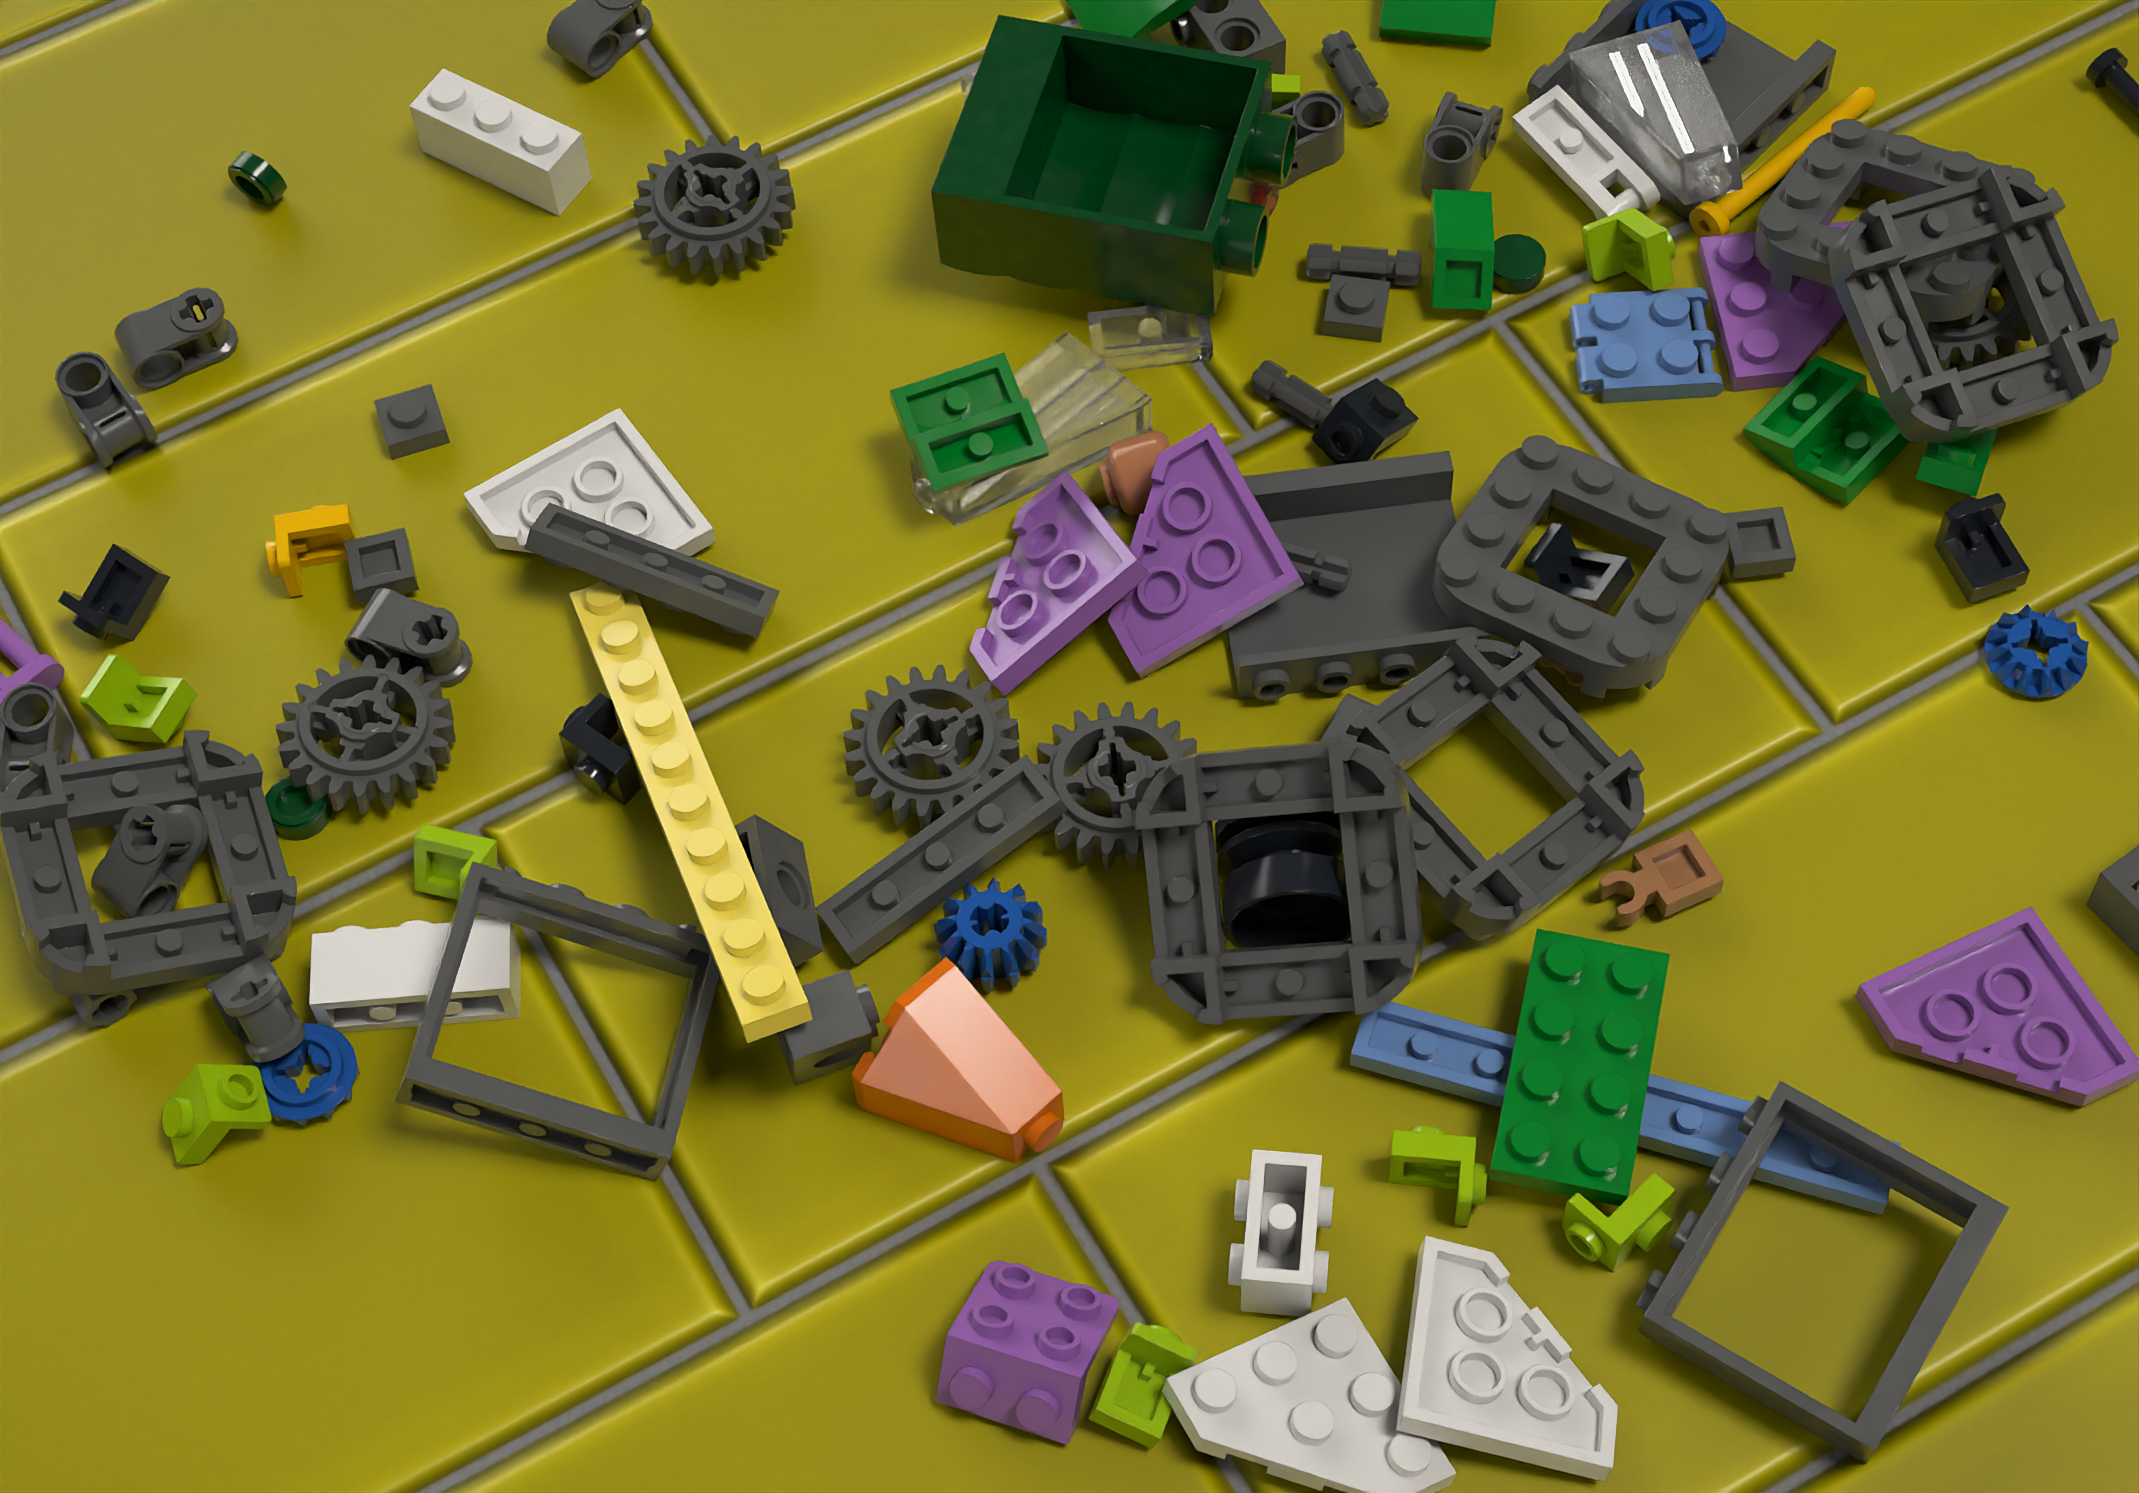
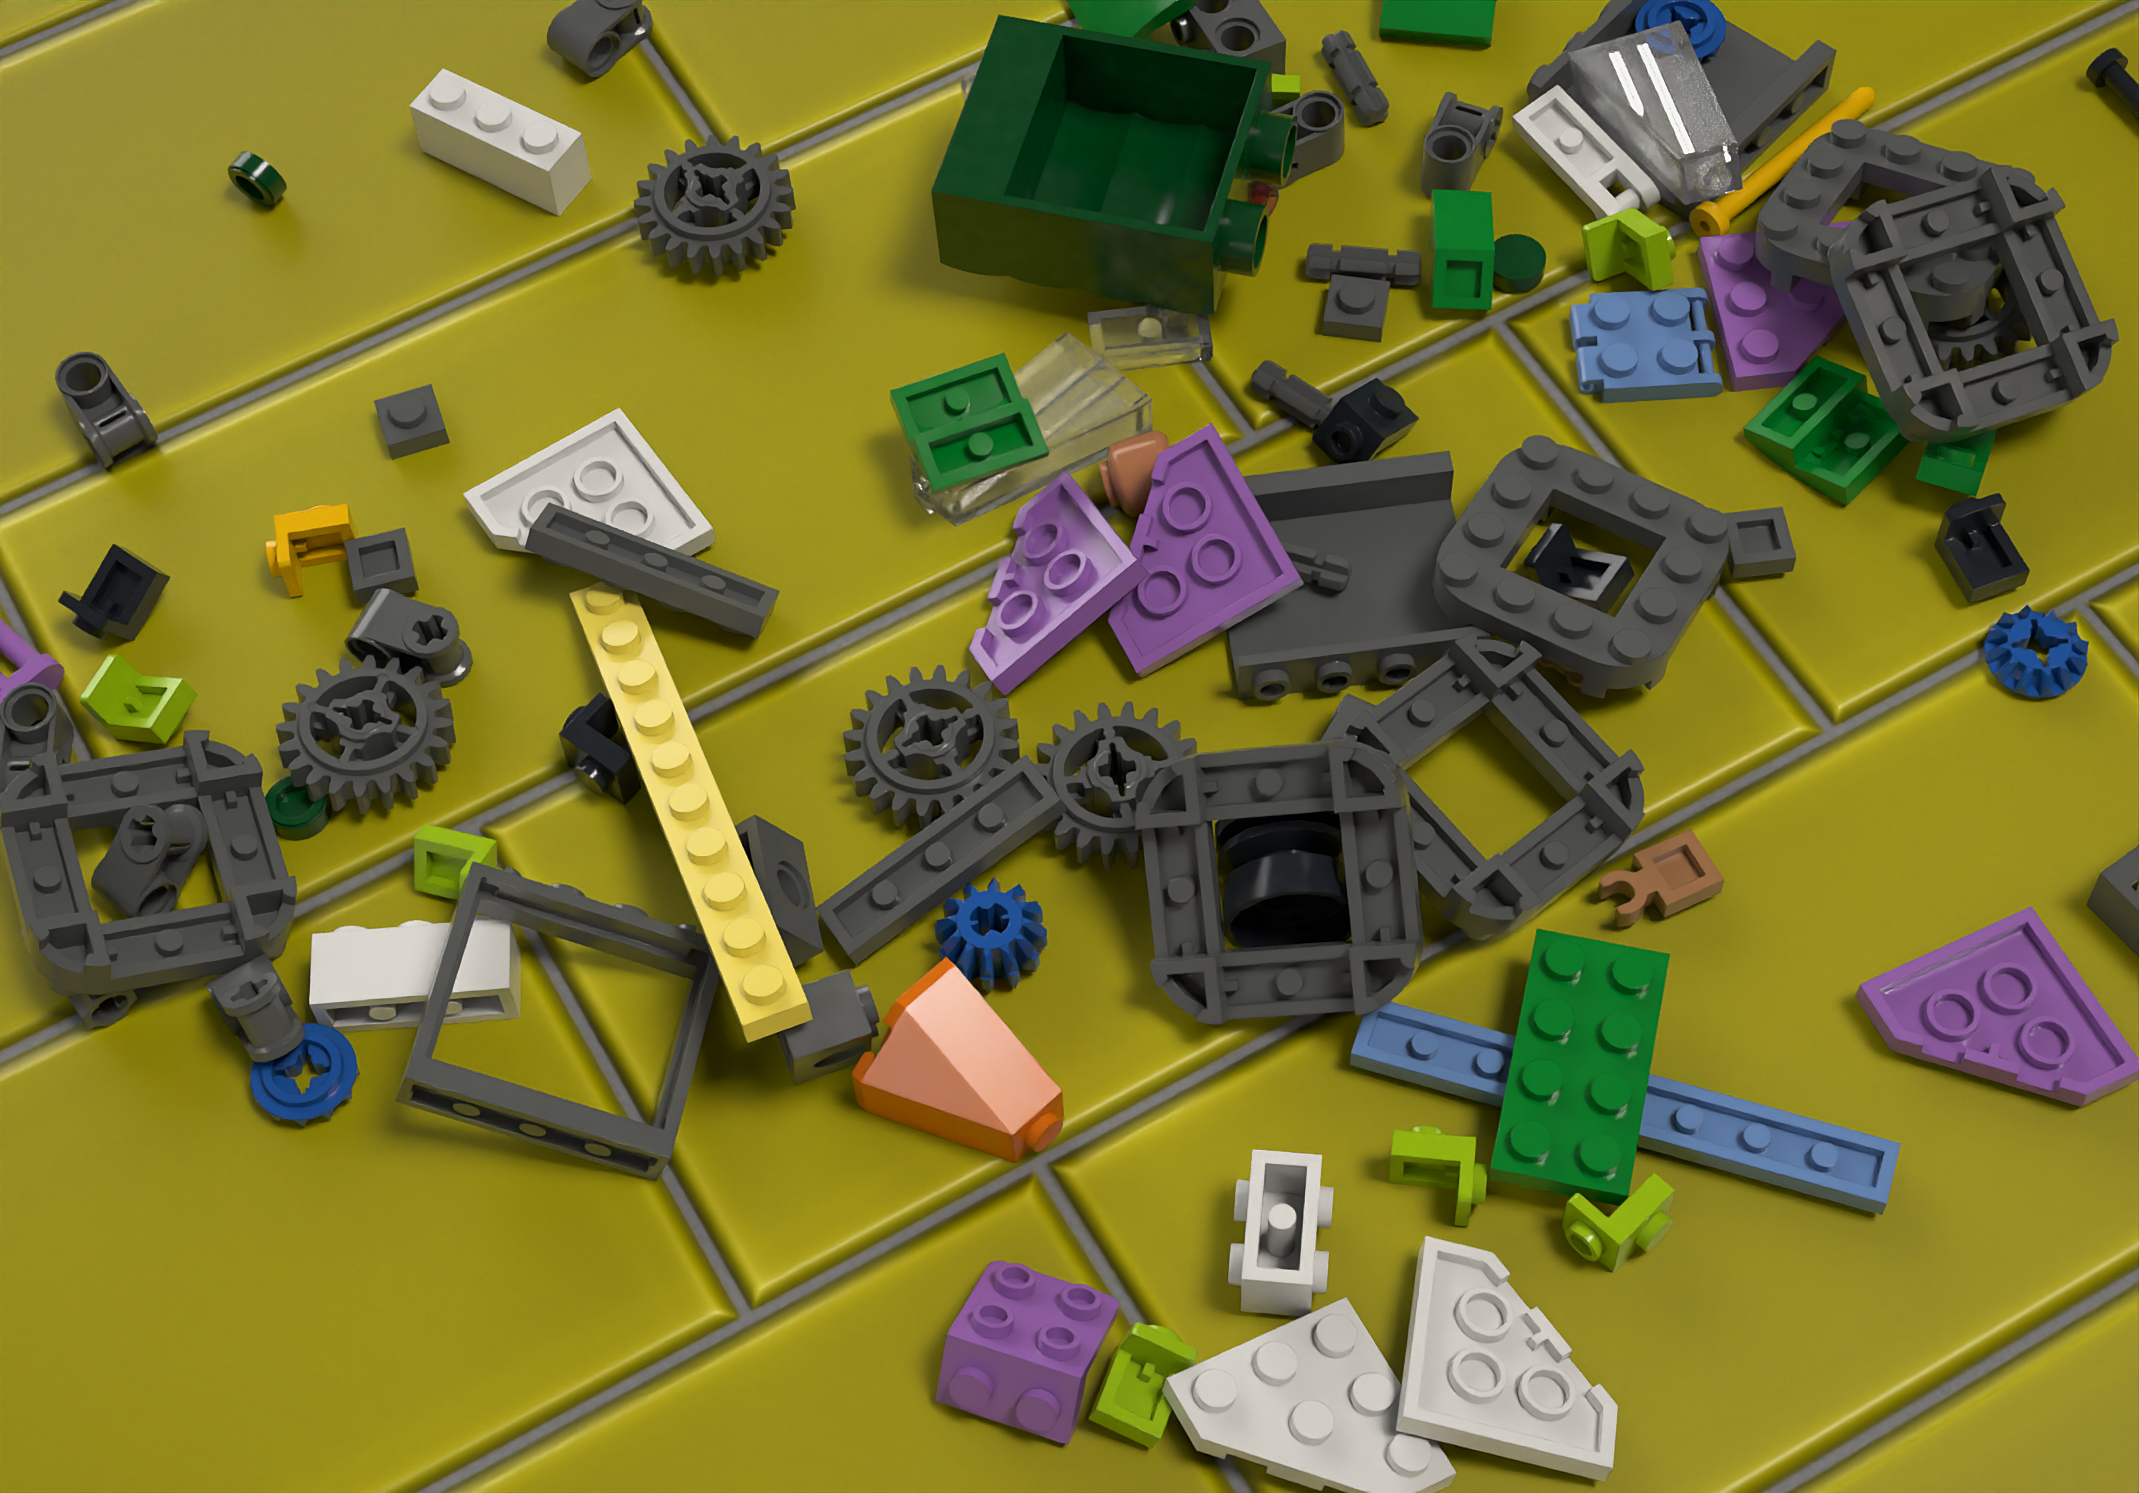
dark grey piece [114,287,239,389] -> none
lime bracket [162,1063,272,1164] -> none
dark grey window [1636,1081,2009,1464] -> none

